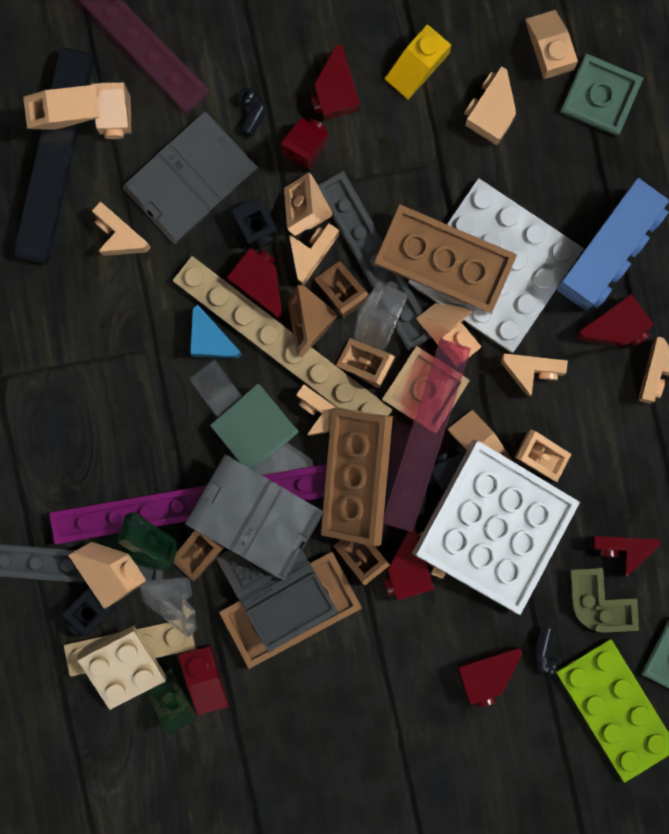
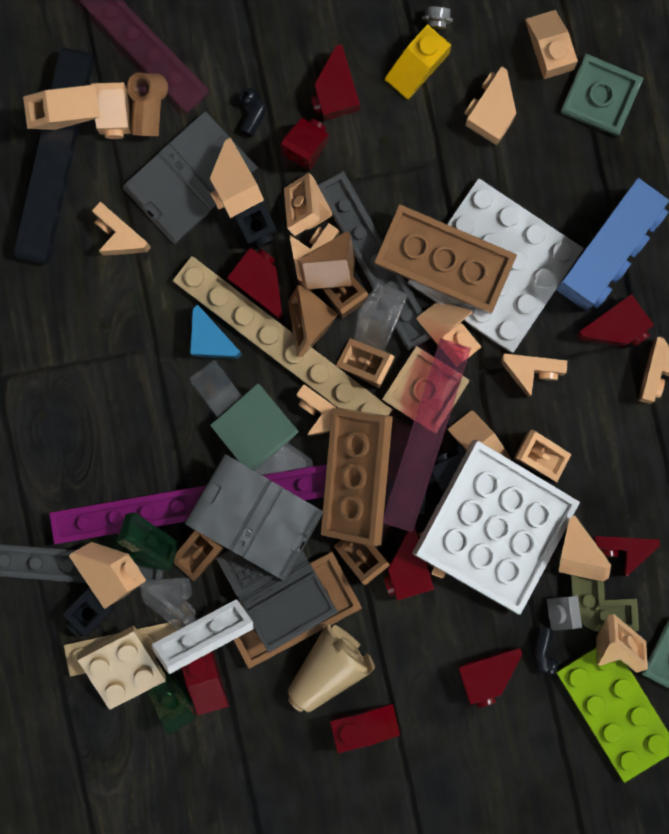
none -> medium nougat piece [127,73,168,136]
none -> white plate [152,599,254,674]
none -> light nougat slope [210,138,264,218]
none -> tan cone [288,624,375,712]
none -> medium nougat slope [298,231,355,289]
none -> dark red slope [330,703,400,753]
none -> light grey plate [422,6,453,29]
none -> light grey plate [547,595,582,631]
none -> light nougat slope [559,515,611,582]
none -> light nougat slope [596,614,648,673]

